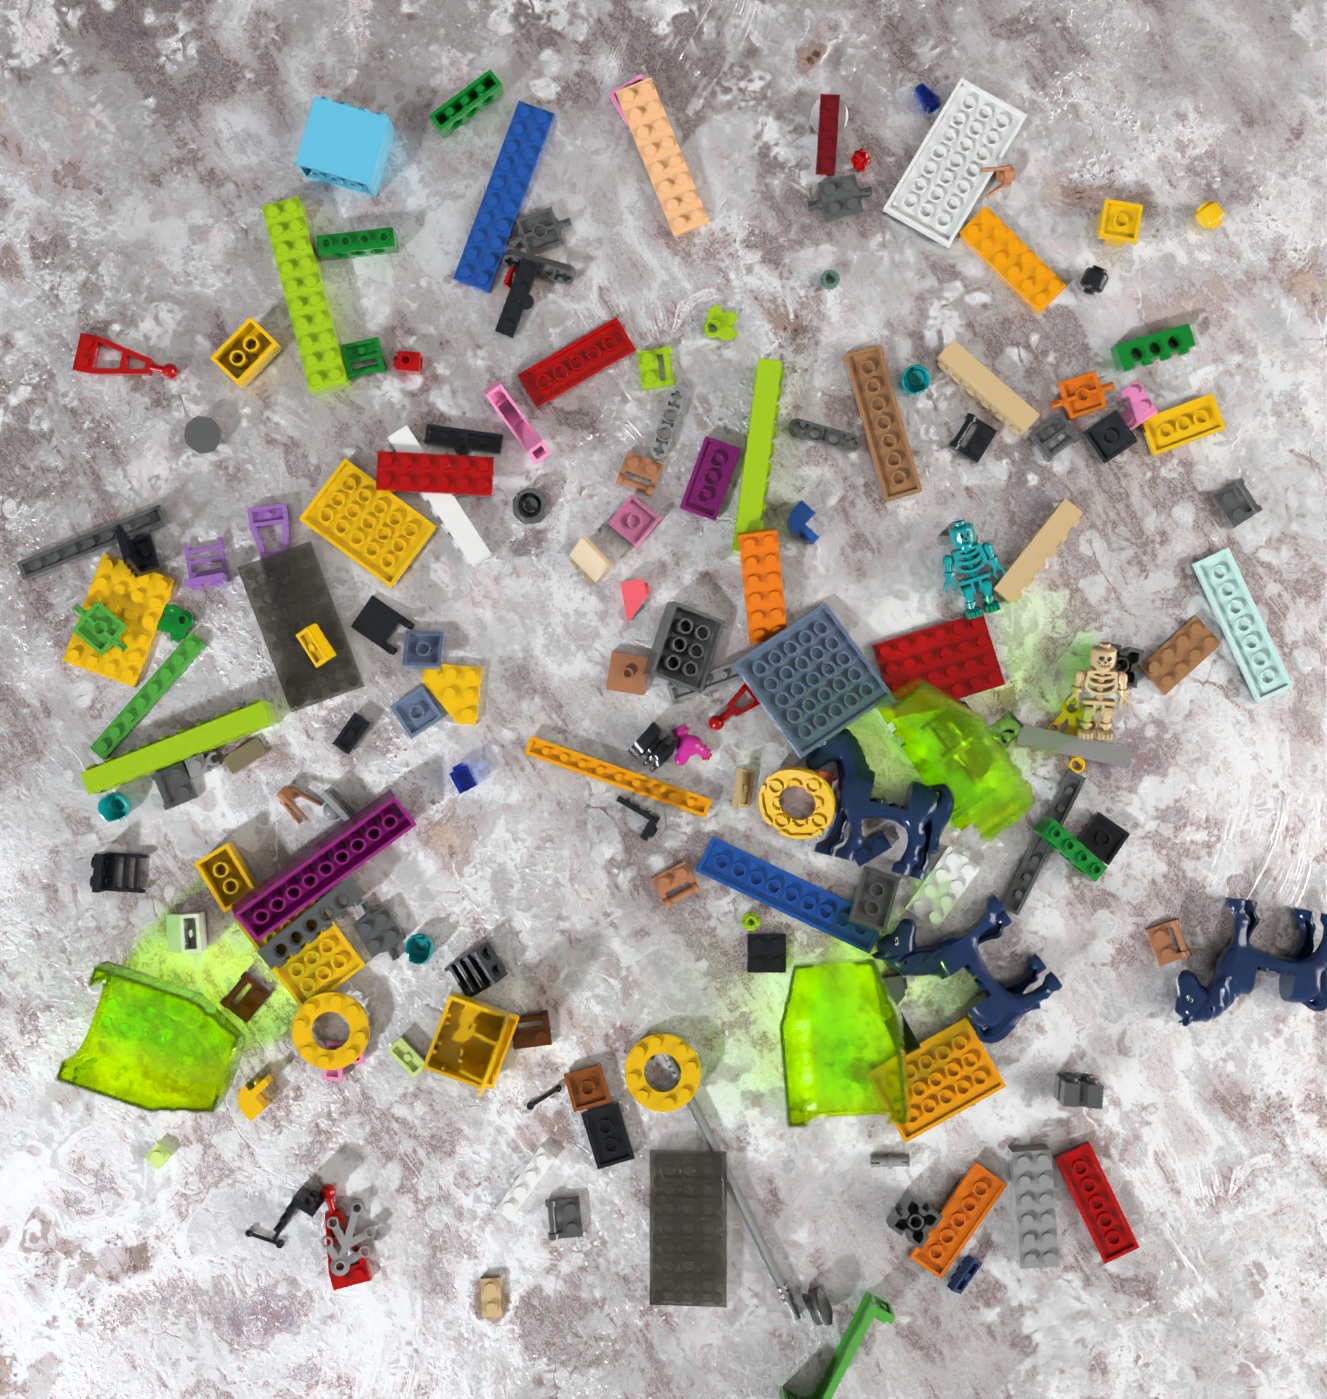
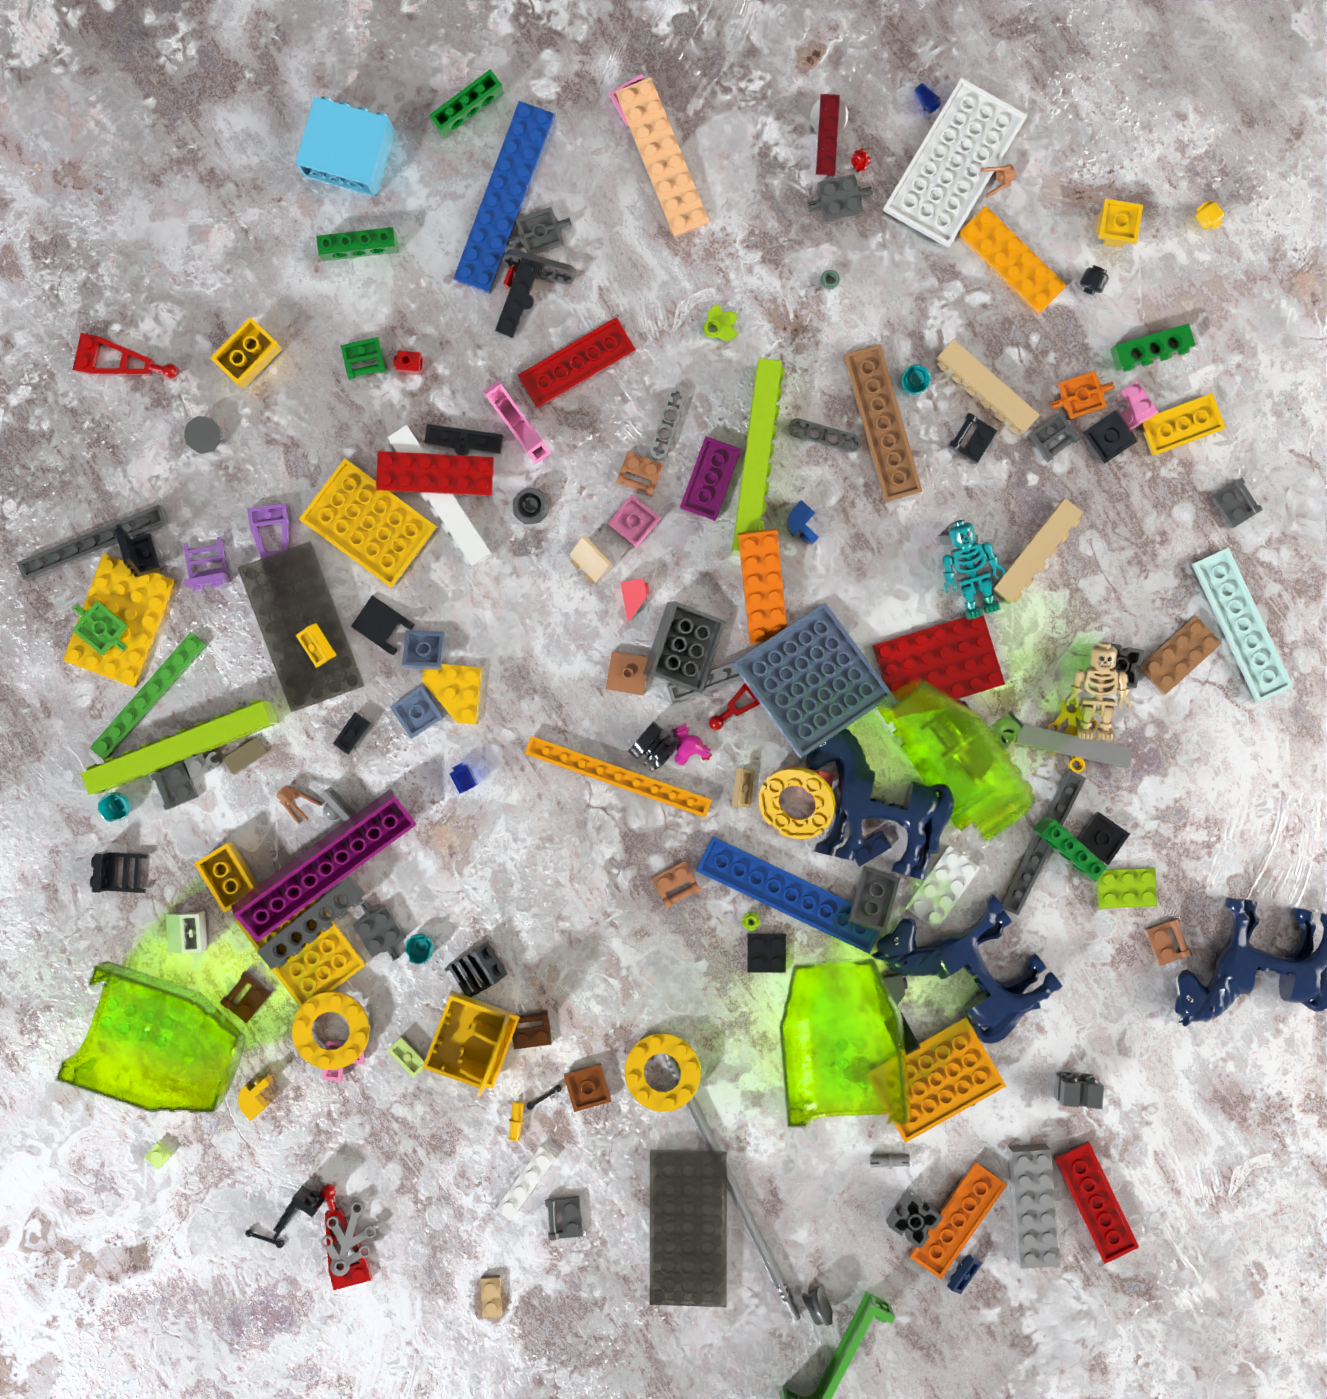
green plate [157,604,194,643] -> none
lime brick [262,196,351,396] -> none
black plate [581,1101,635,1169] -> none
black plate [616,796,660,841] -> none
lime plate [637,347,676,391] -> none
none -> yellow axle [508,1101,524,1141]
none -> lime plate [1096,867,1157,909]

